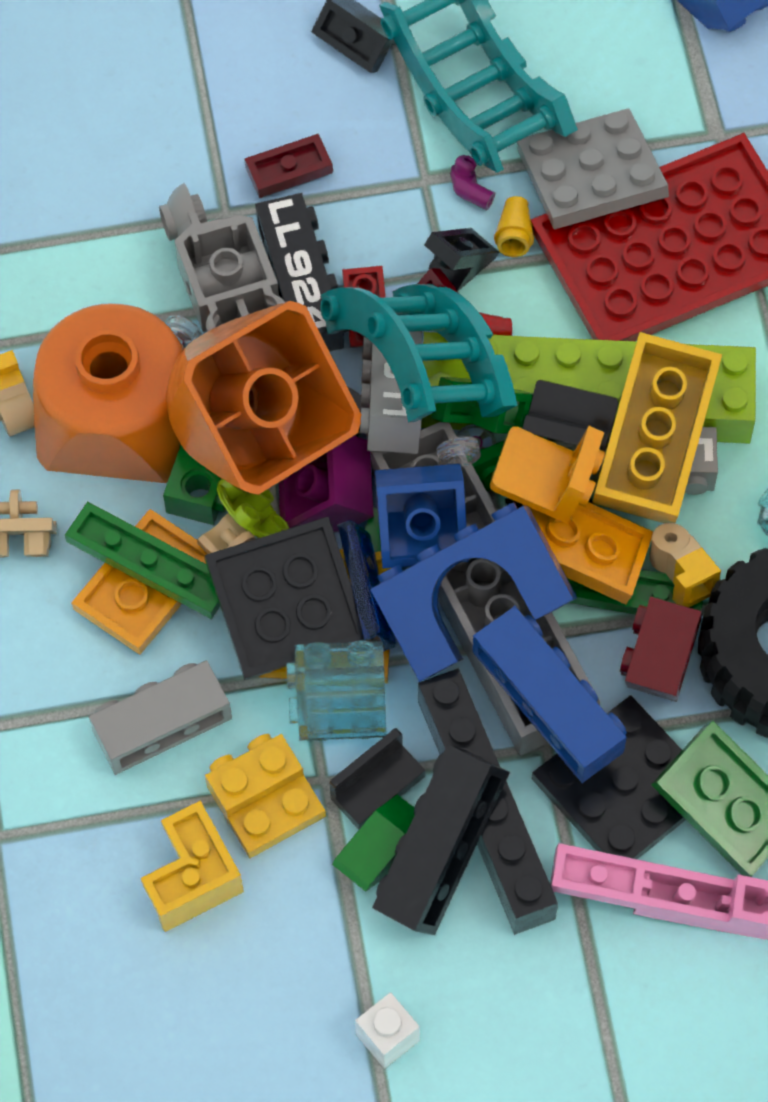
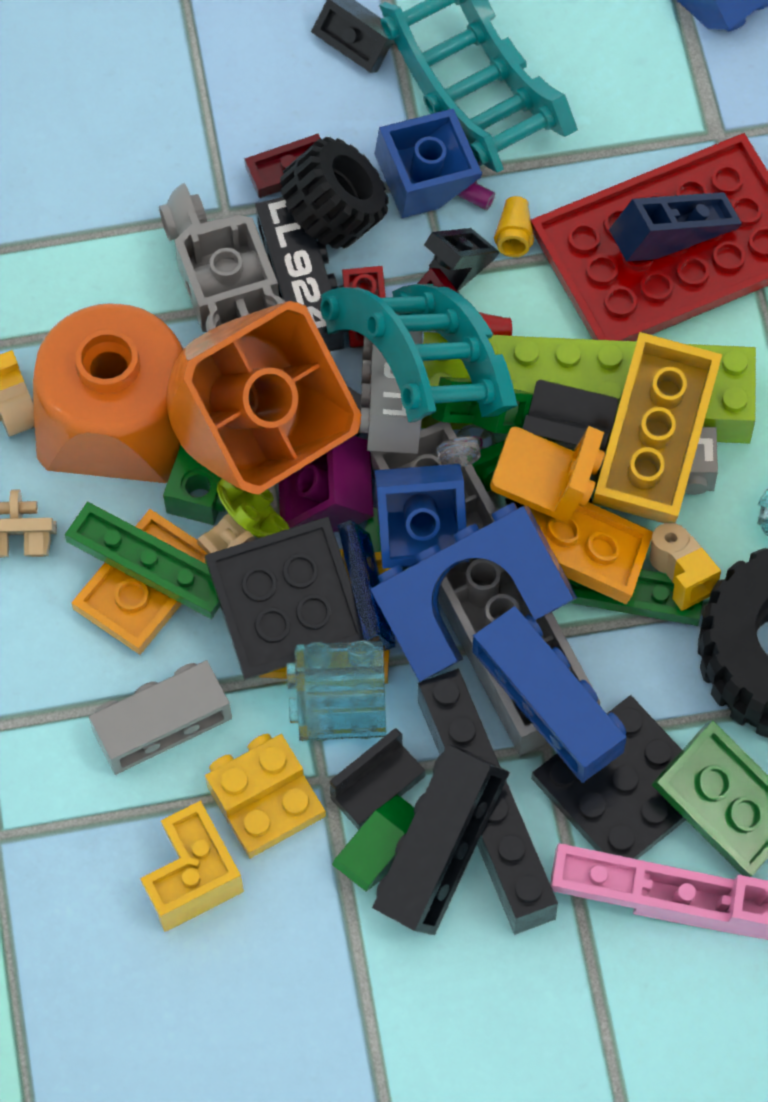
clear tile [165,315,202,348] -> none
white brick [355,992,420,1069] -> none
light grey plate [517,108,669,229] -> none
dark red brick [619,596,701,702] -> none
none -> black tyre [280,137,389,249]
none -> blue slope [374,108,482,218]
none -> dark blue slope [609,192,742,262]

